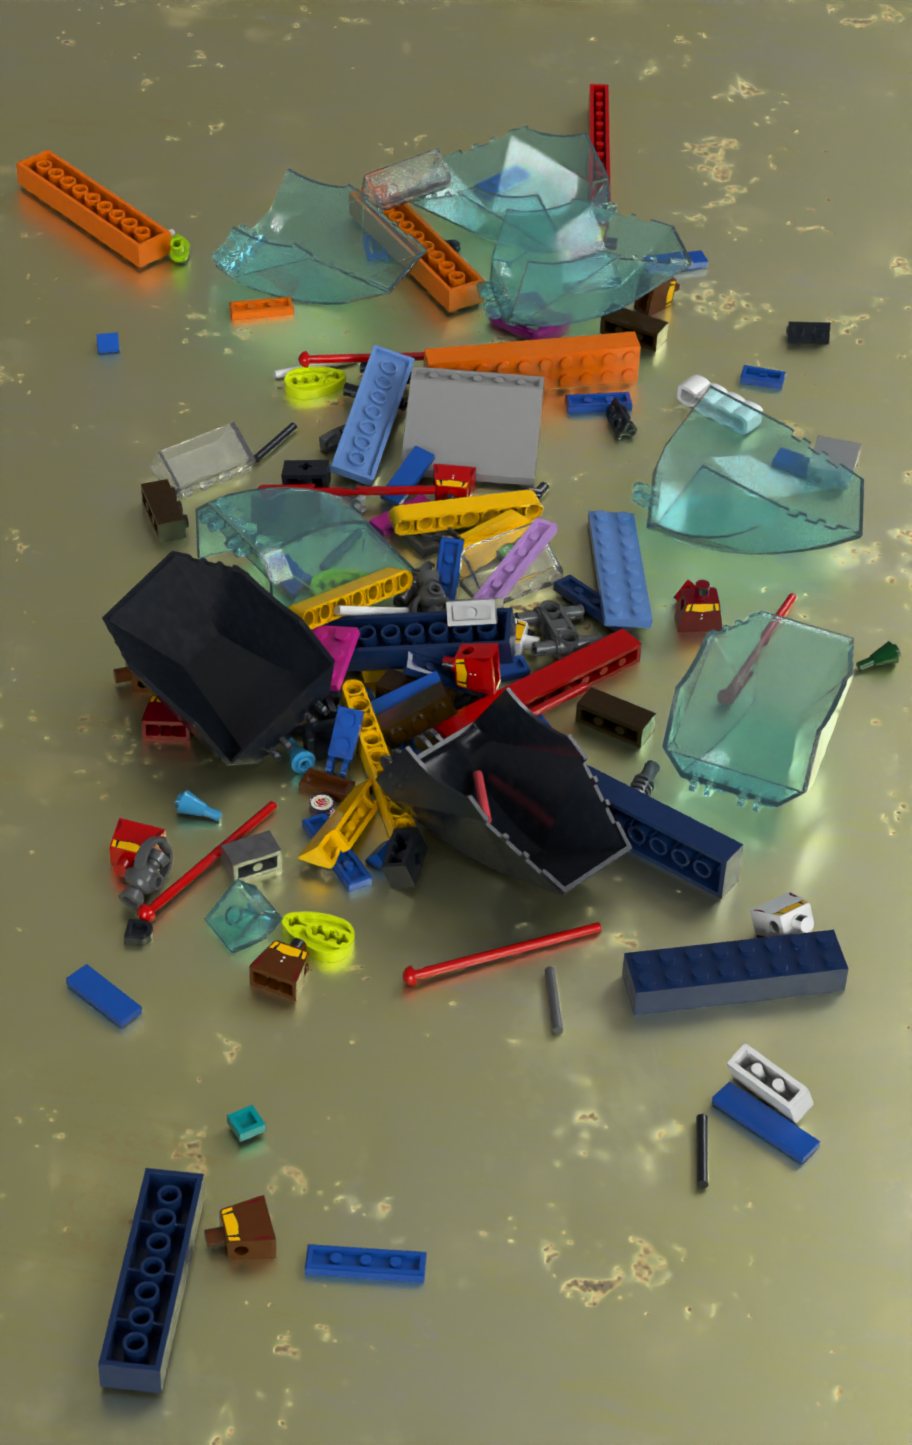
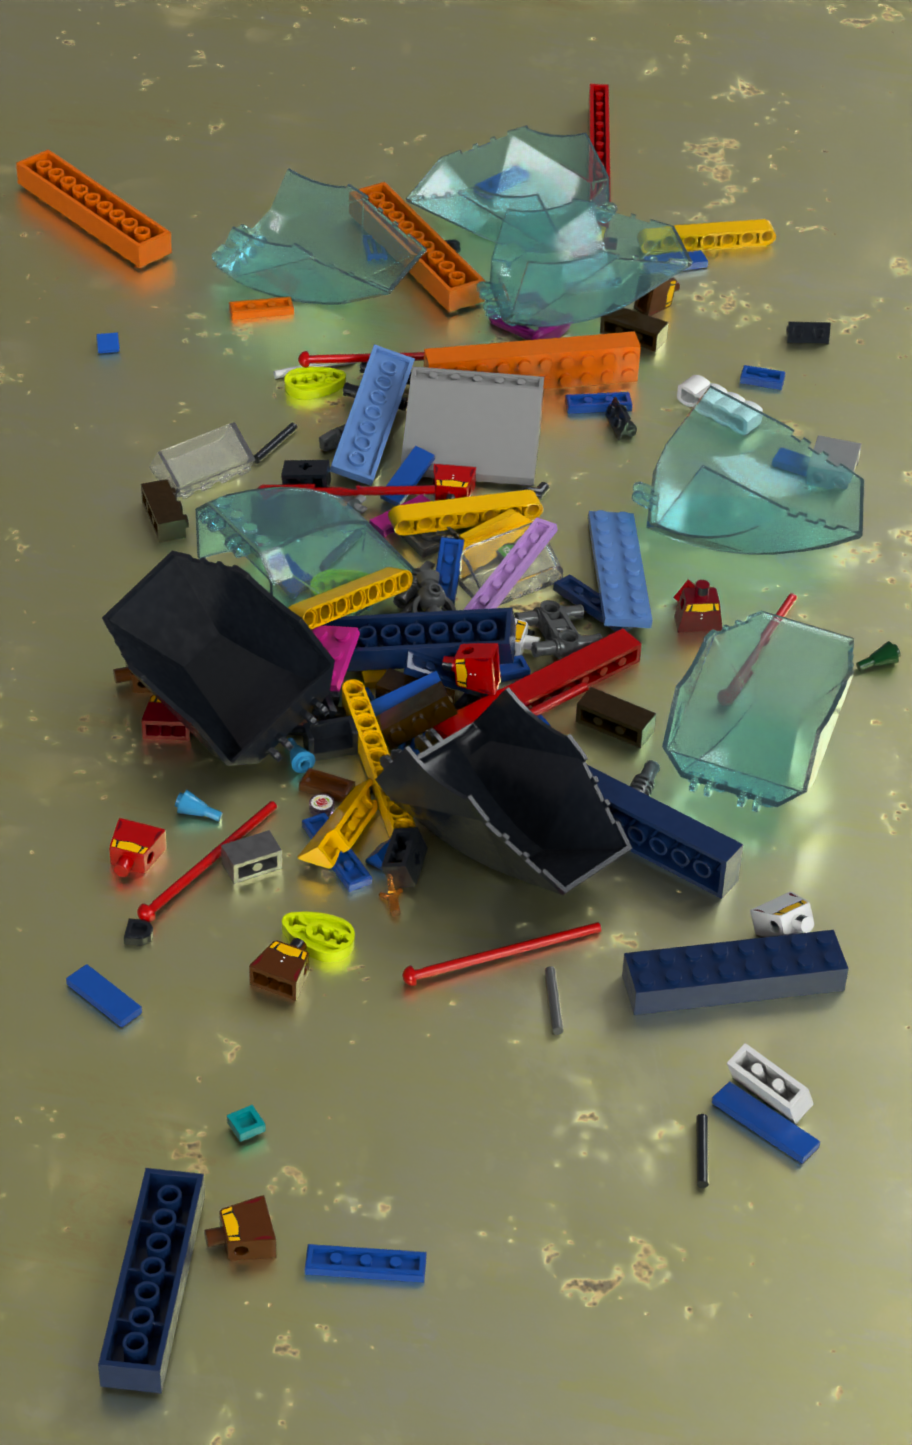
dark grey piece [118,836,173,910] -> none
lime arm [168,229,190,263] -> none
clear light blue slope [204,879,283,953] -> none
blue hinge [325,706,365,779] -> none
white bar [334,605,410,616] -> none
clear windscreen [361,148,451,211] -> none
light grey panel [446,597,504,626] -> none
coral bar [473,770,492,823] -> none
none -> clear orange bar [379,874,403,917]
none -> yellow beam [637,219,776,254]

